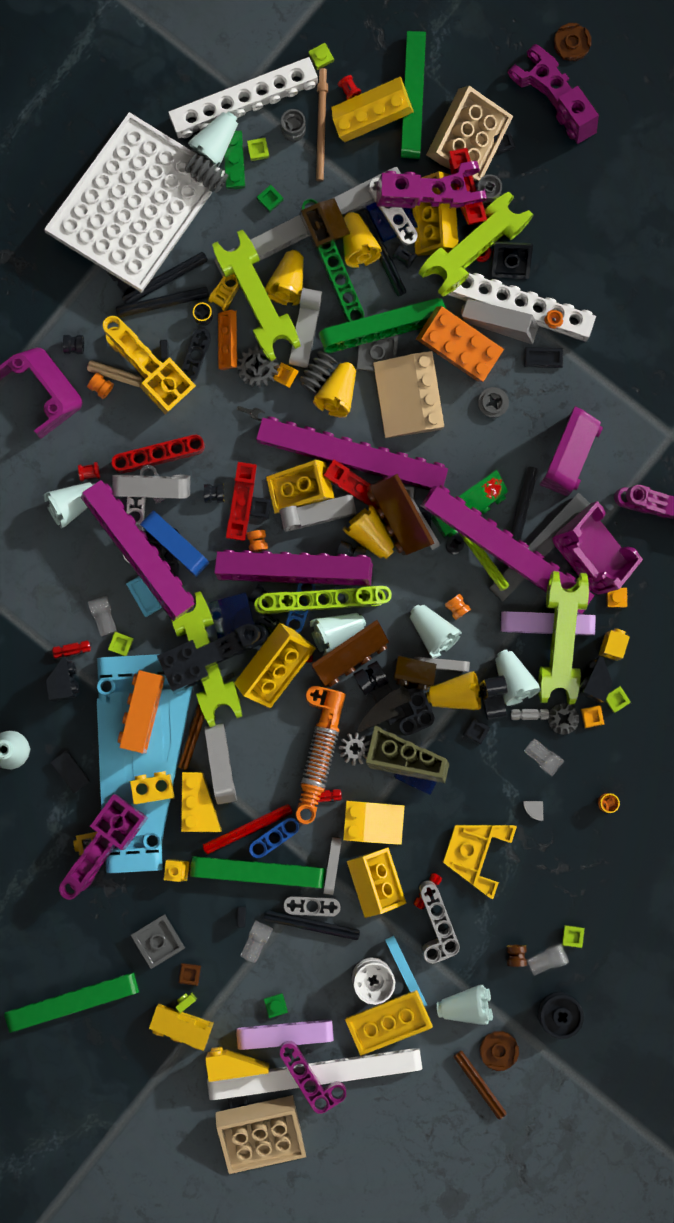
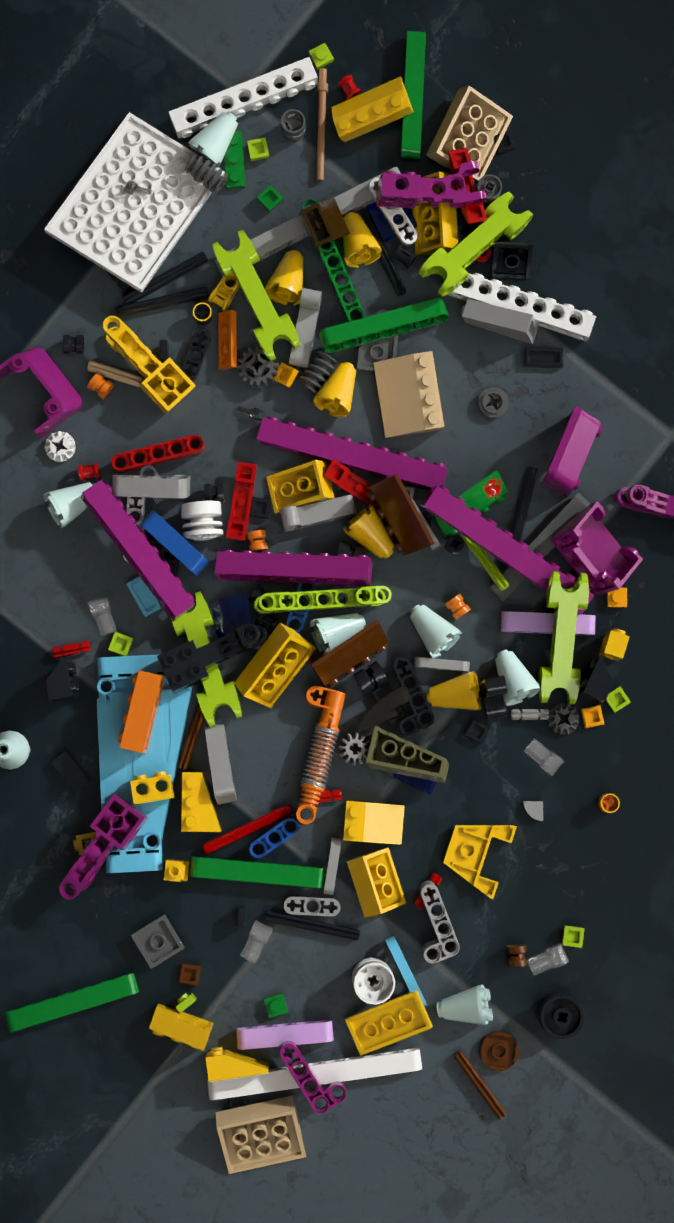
dark brown slope [393,656,437,691] -> none
orange brick [416,306,504,382] -> none
magenta brick [508,44,599,144] -> none
orange plate [544,310,563,329] -> none
reddish brown tile [554,23,591,61] -> none
none -> white gear [44,431,76,462]
none -> clear smoke hand [124,180,152,195]
none -> white wheel [180,501,223,541]

